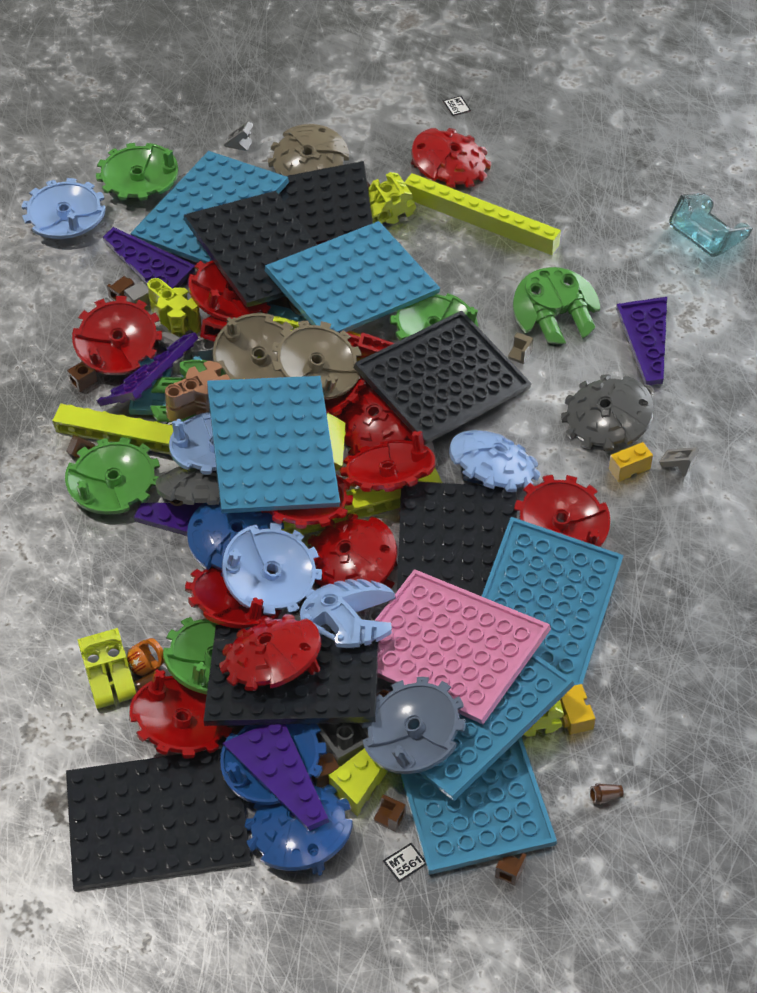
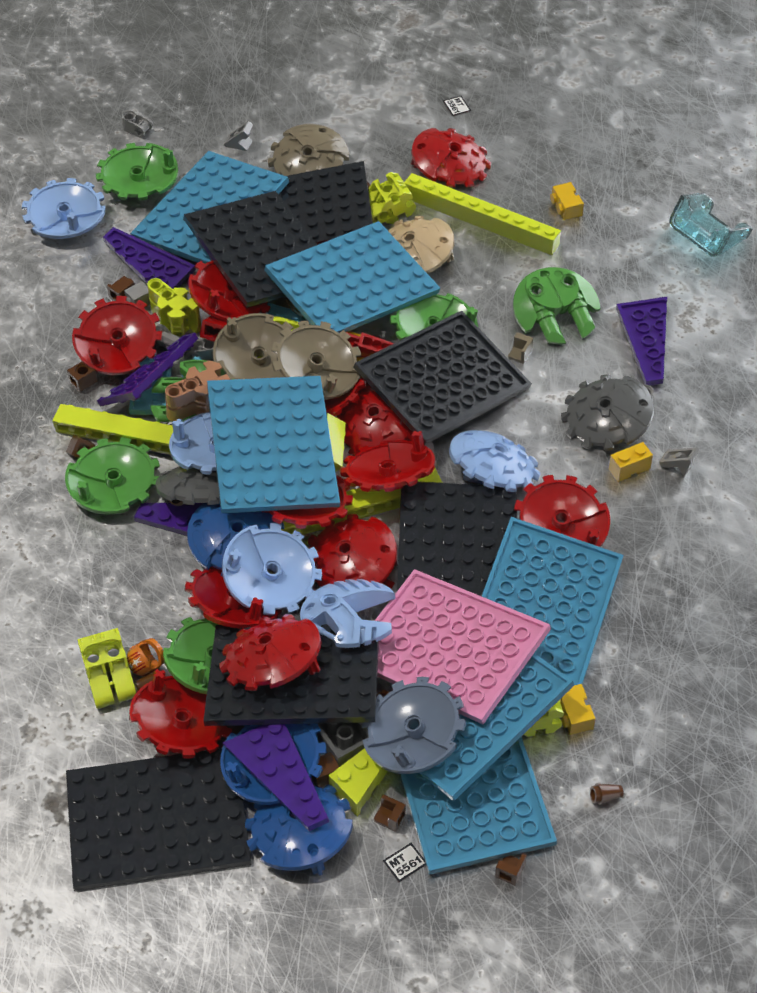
none -> light grey piece [122,110,153,138]
none -> tan piece [388,216,455,274]
none -> yellow brick [550,182,584,220]

